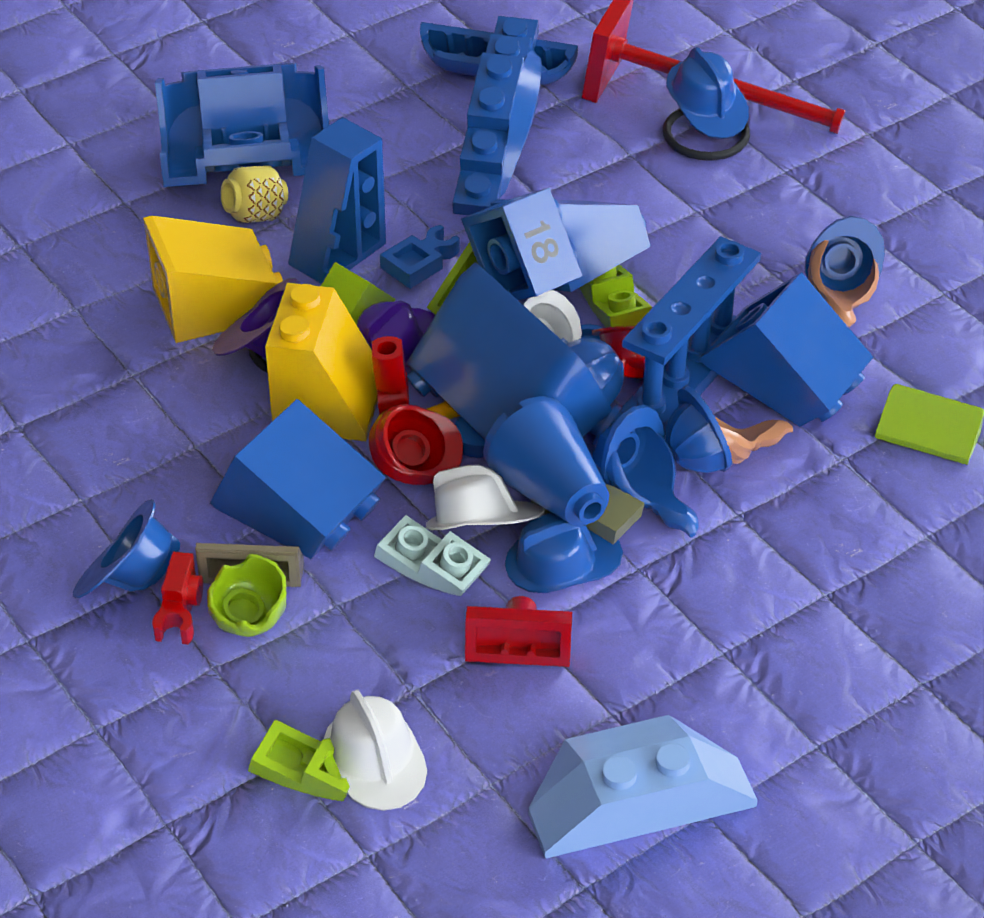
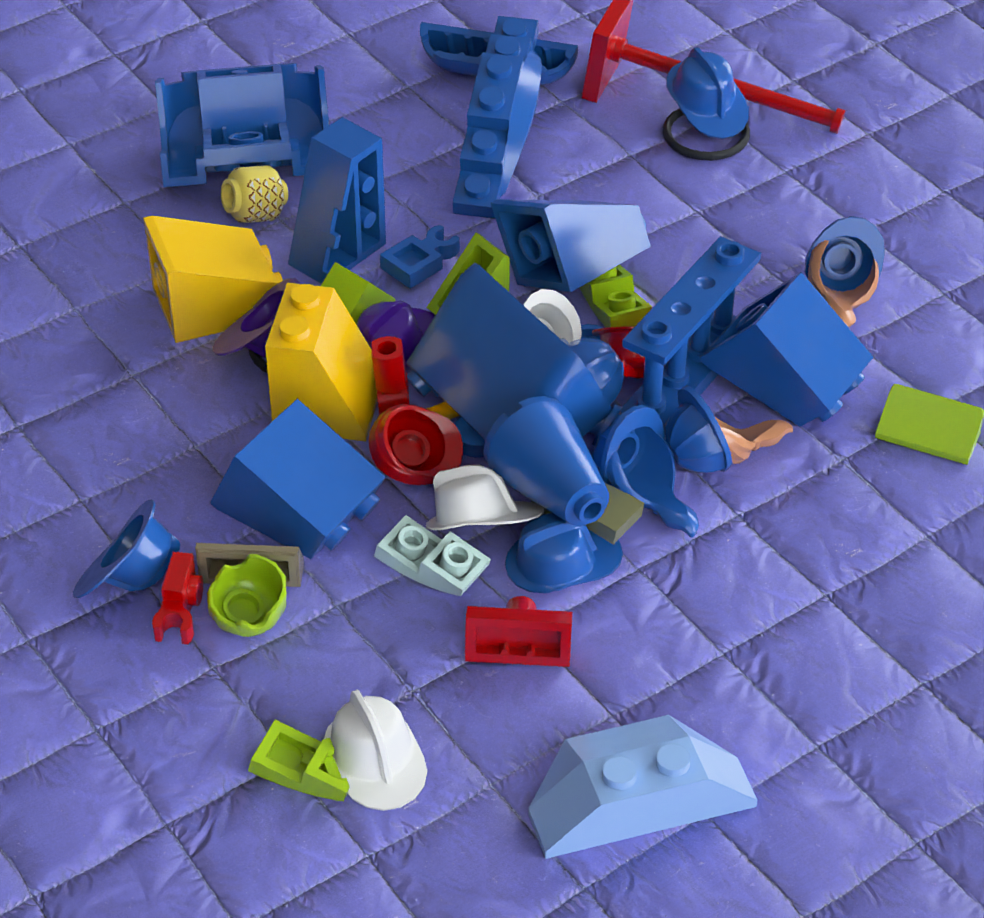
brick [461,188,582,300] -> none

